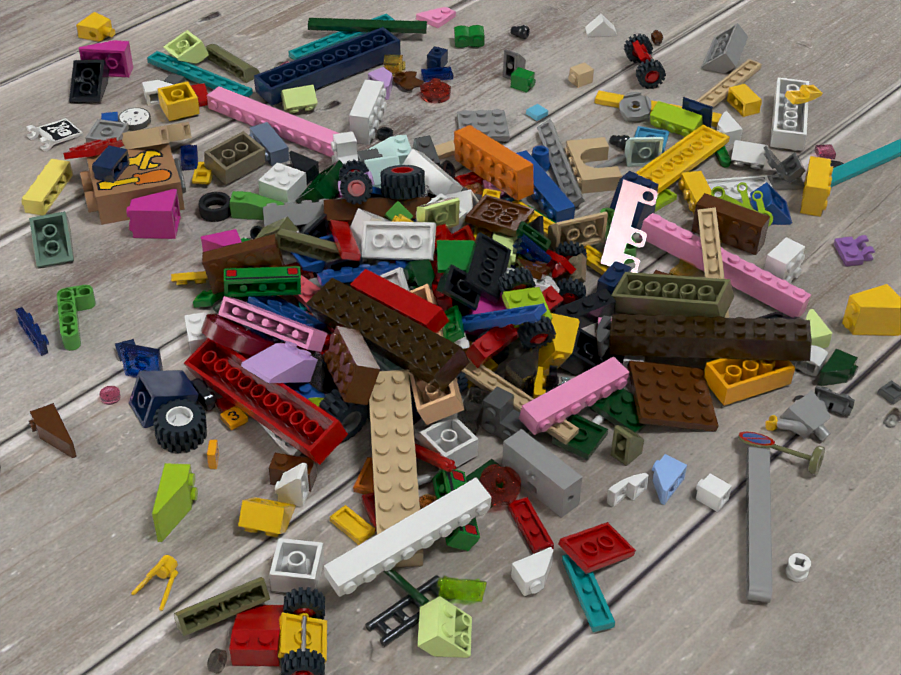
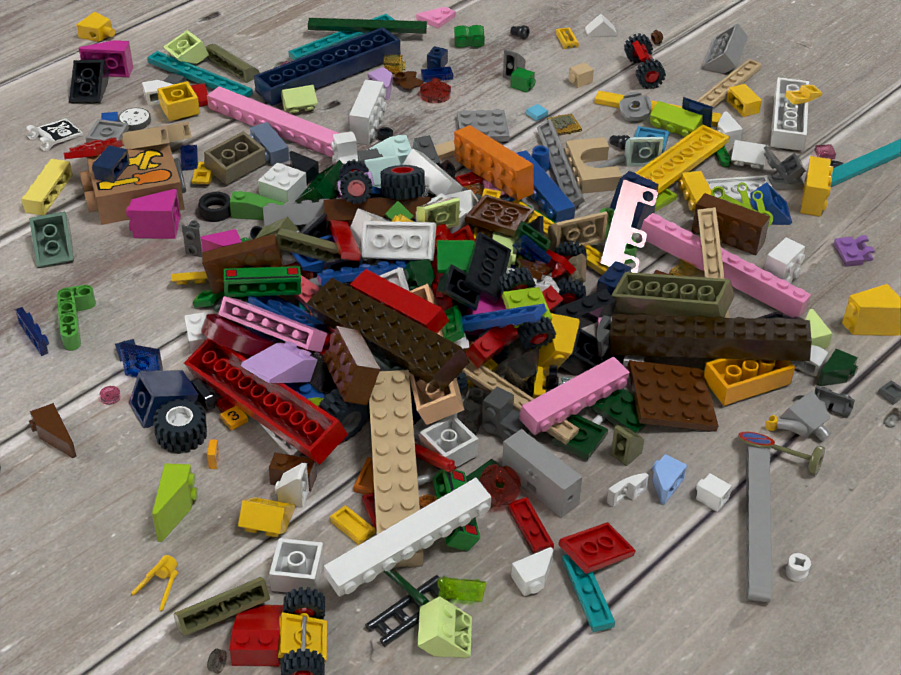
none -> dark grey hinge [182,220,202,257]
none -> piece [547,113,582,136]
none -> yellow tile [556,27,579,49]

